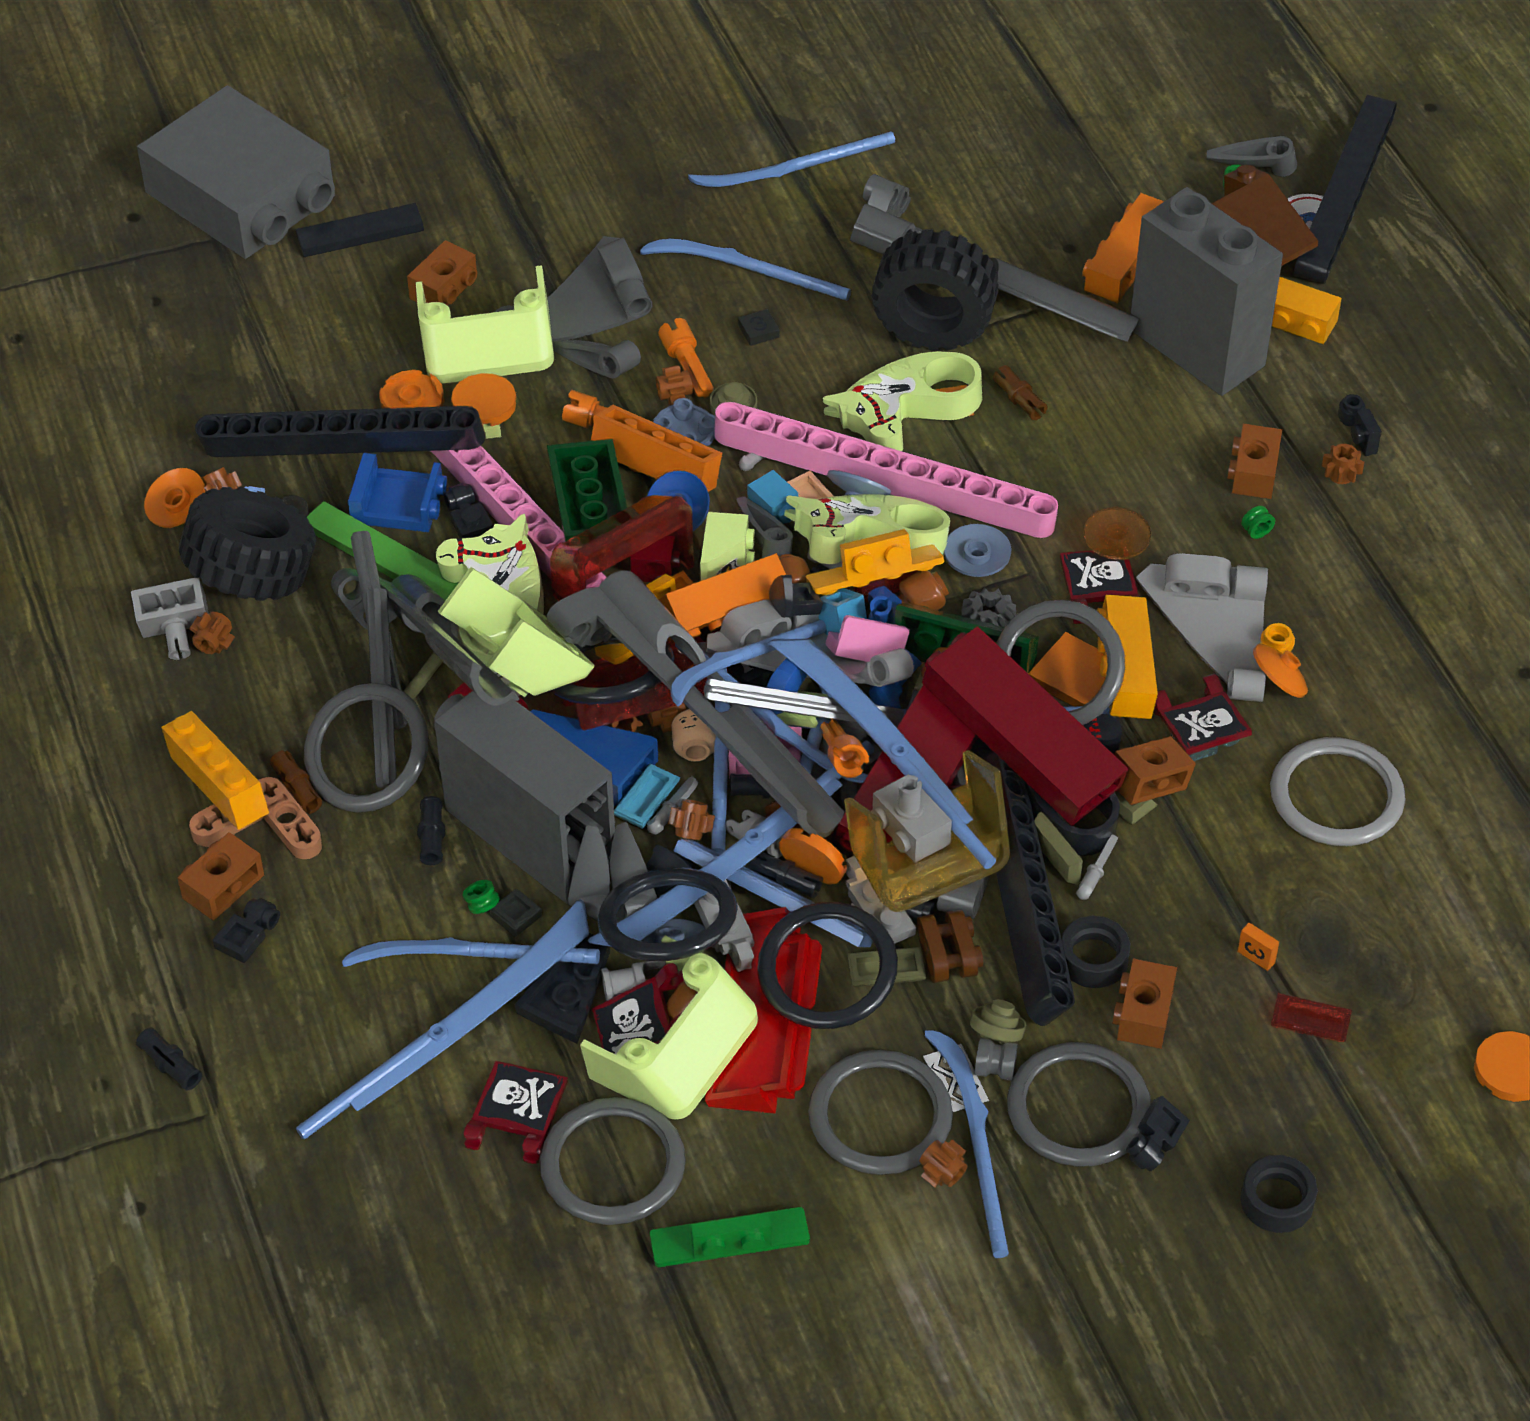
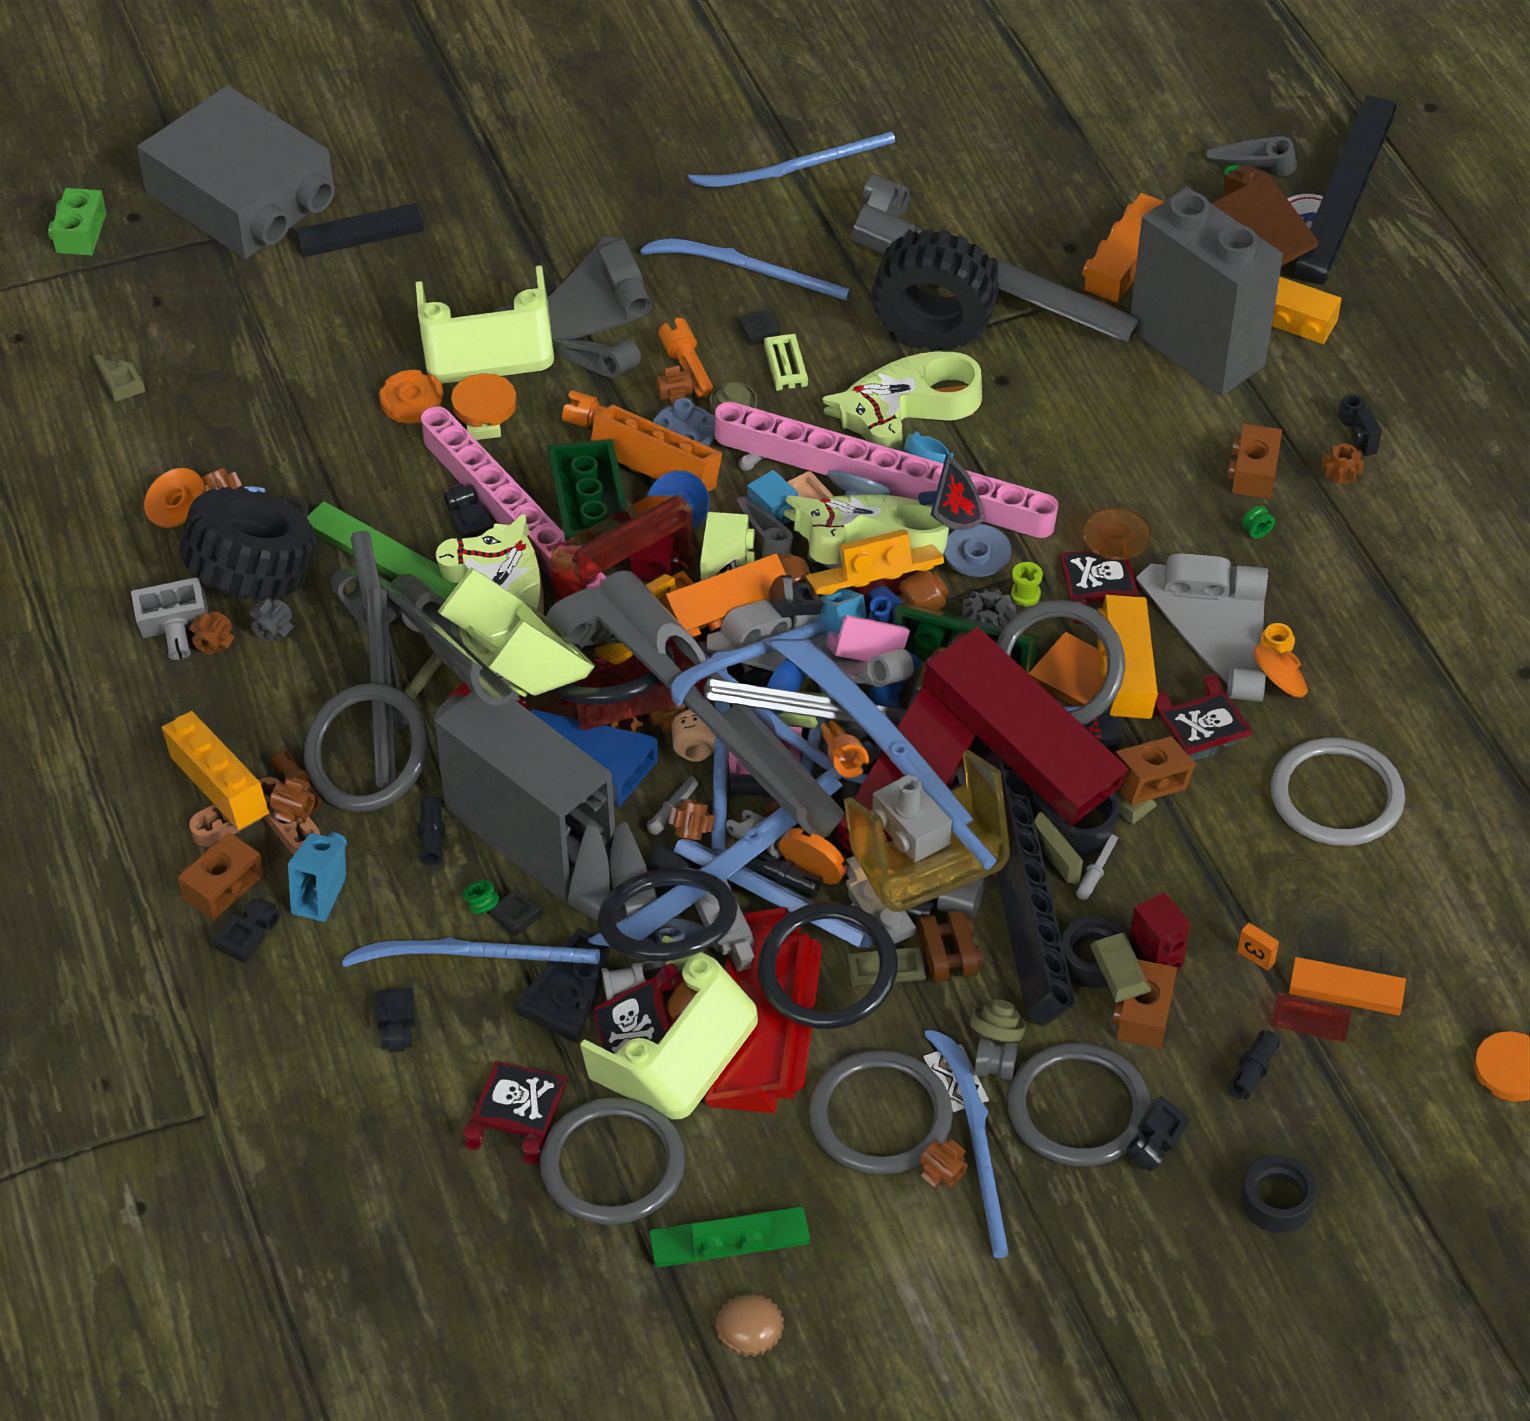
black pin [136,1027,202,1091] -> none
black beam [195,406,486,457] -> none
medium blue piece [296,900,589,1140] -> none
blue panel [348,453,447,532] -> none
dark orange brick [407,240,478,306] -> none
medium azure tile [614,764,680,829] -> none
reddish brown pin [993,365,1048,420] -> none
none -> bright green brick [48,188,106,255]
none -> olive tile [94,355,145,402]
none -> dark grey gear [250,599,294,641]
none -> dark orange gear [270,777,315,824]
none -> dark azure torso [288,832,347,922]
none -> black plate [376,988,415,1053]
none -> medium nougat hat [716,1293,784,1357]
none -> yellowish green tile [764,334,808,391]
none -> dark azure hair [903,432,954,464]
none -> shield [918,455,985,530]
none -> lime bush [1011,562,1043,607]
none -> olive tile [1090,933,1151,1003]
none -> dark red brick [1130,892,1191,973]
none -> black pin [1227,1030,1281,1100]
none -> orange tile [1289,957,1406,1016]

